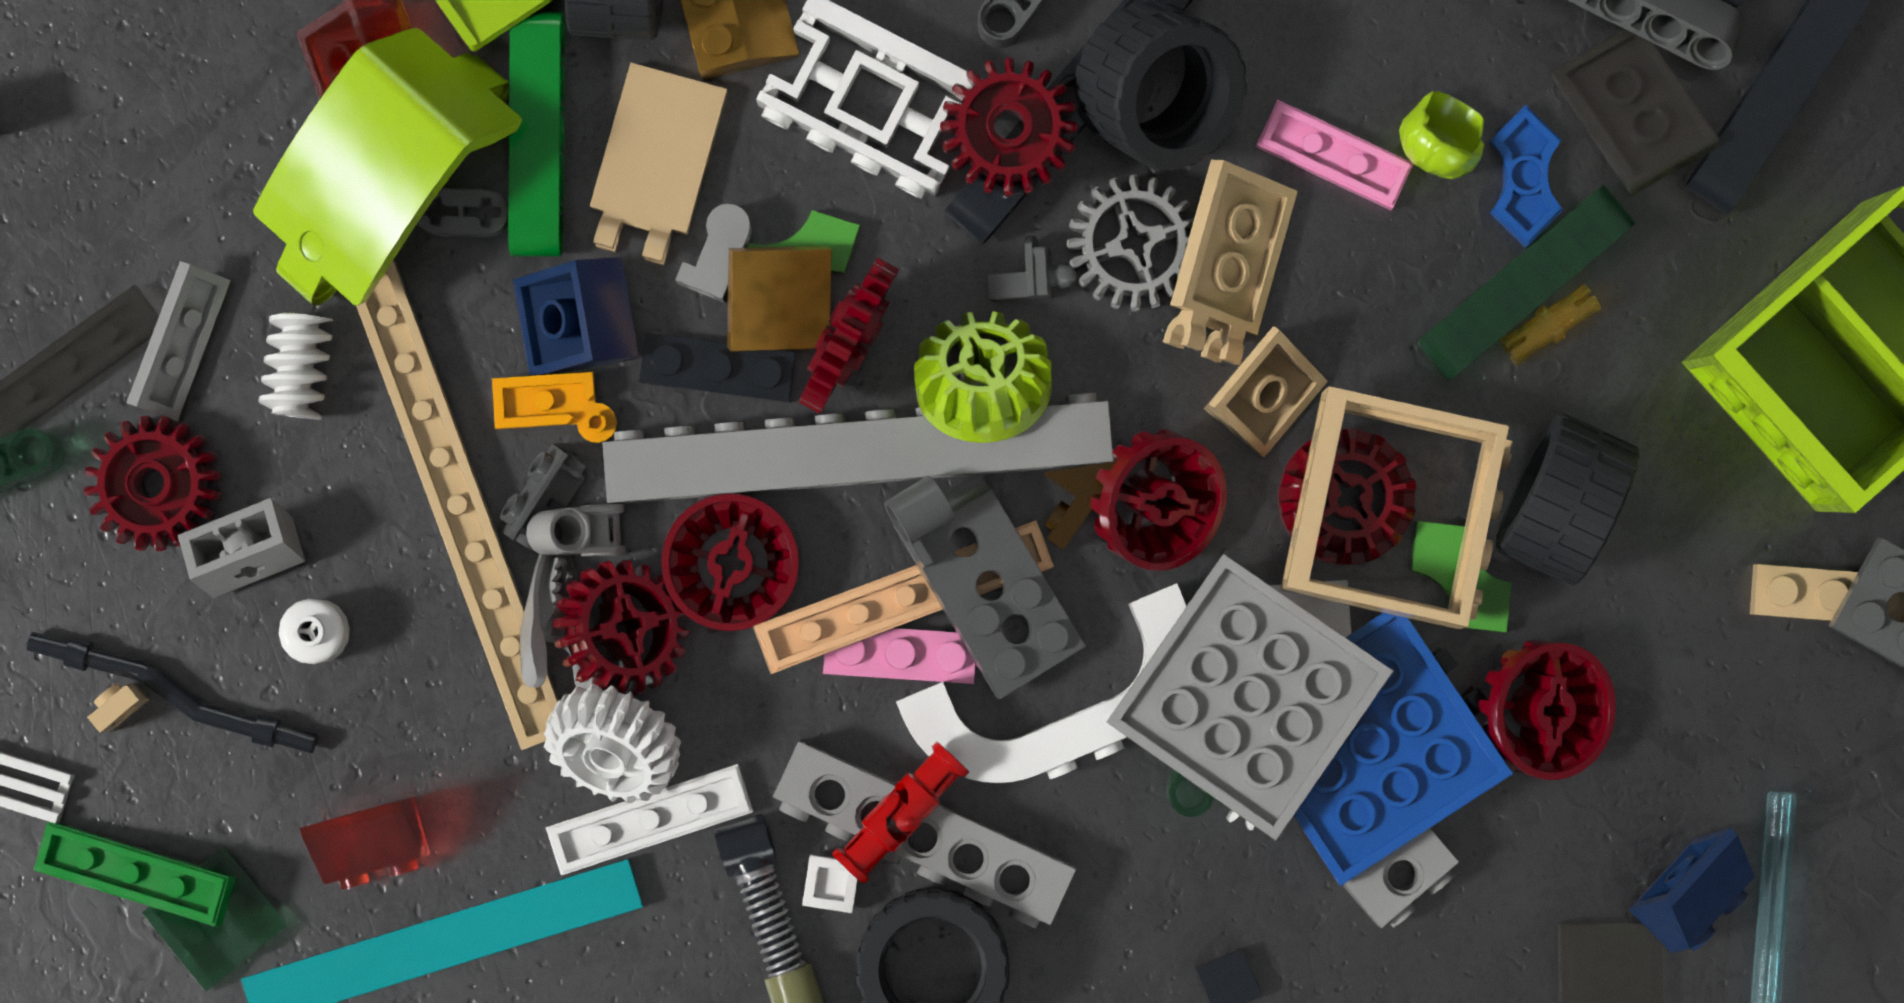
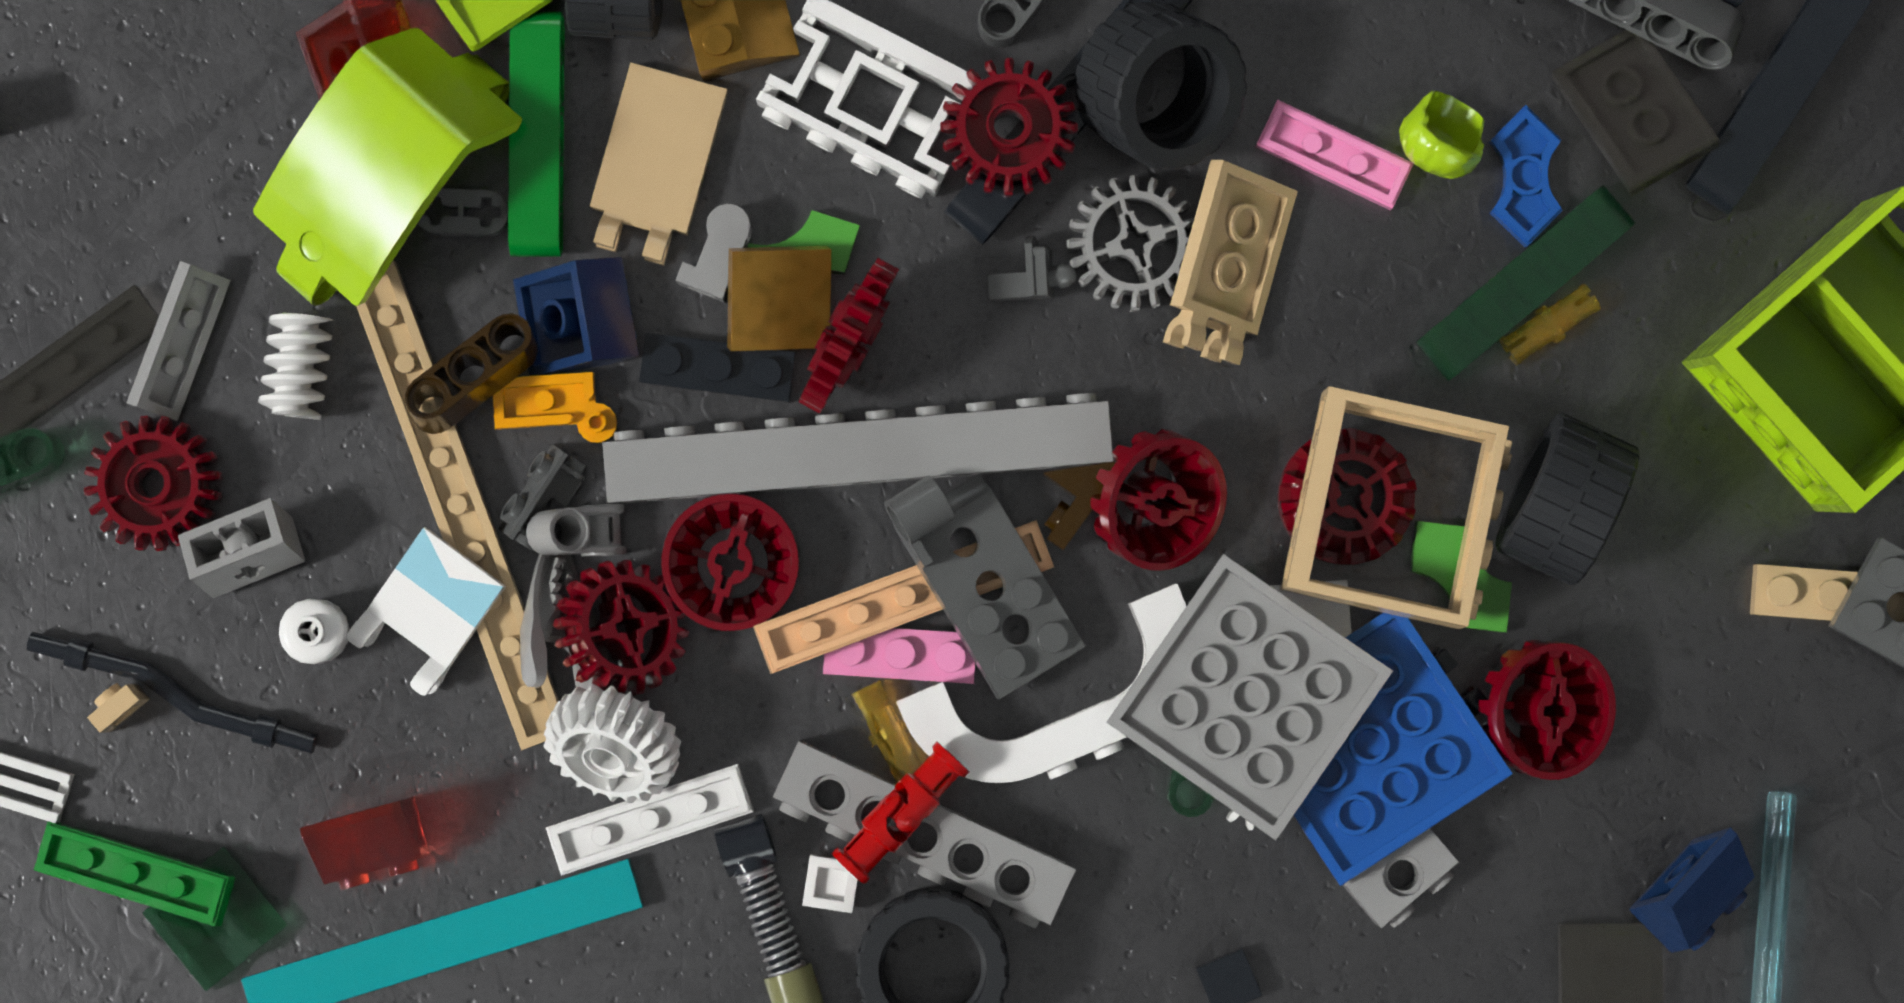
lime gear [914,311,1052,443] -> none
tan slope [1204,326,1328,458] -> none
none -> white flag [347,527,506,696]
none -> dark brown beam [405,313,538,434]
none -> clear yellow pin [851,680,922,784]

